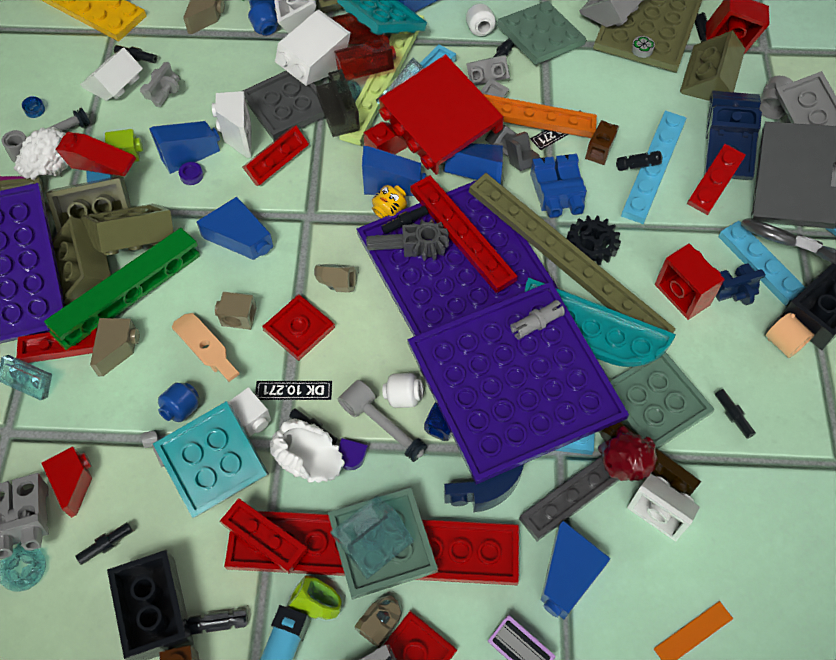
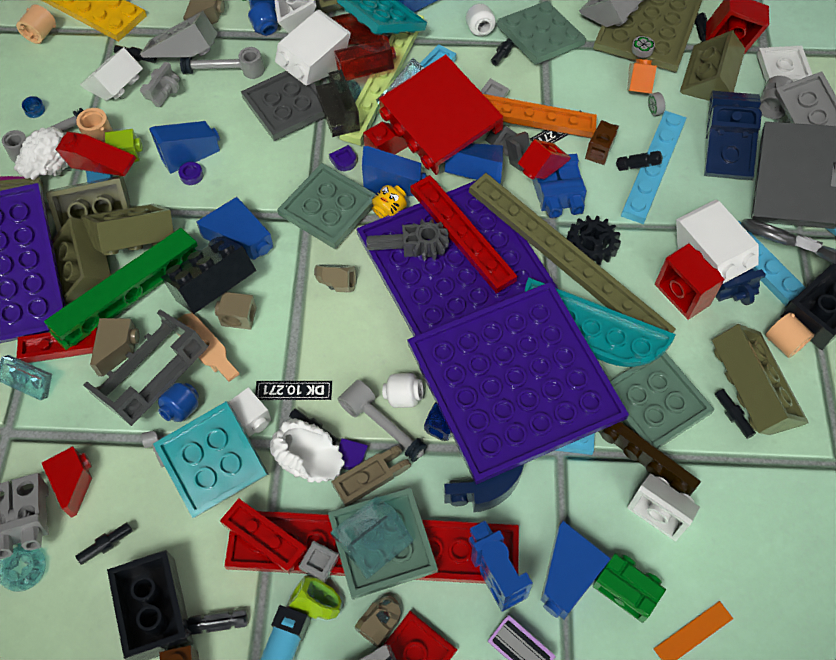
white slope [212,91,251,158] -> none
red plate [242,125,309,186] -> none
red tile [262,294,335,361] -> none
black bar [381,206,428,235] -> none
light grey hips [466,55,510,85] -> none
light grey pin [510,300,565,340] -> none
flat silver plate [519,456,619,542] -> none
dark red animal [598,426,657,481] -> none
red plate [687,144,746,215] -> none
none -> light nougat piece [16,4,56,44]
none -> light nougat piece [76,108,113,142]
none -> dark grey hinge [83,309,208,426]
none -> light grey slope [140,11,217,57]
none -> black brick [161,236,257,314]
none -> light grey piece [180,47,264,79]
none -> sand green plate [277,163,376,249]
none -> light grey tile [299,541,340,583]
none -> dark purple tile [329,145,356,171]
none -> dark tan hinge [331,445,411,507]
none -> blue hips [469,521,533,612]
none -> red slope [518,139,571,180]
none -> green brick [592,553,666,623]
none -> orange slope [627,59,657,93]
none -> light grey tile [648,92,665,116]
none -> white slope [676,199,759,283]
none -> olive slope [712,324,809,435]
none -> white plate [757,46,813,82]

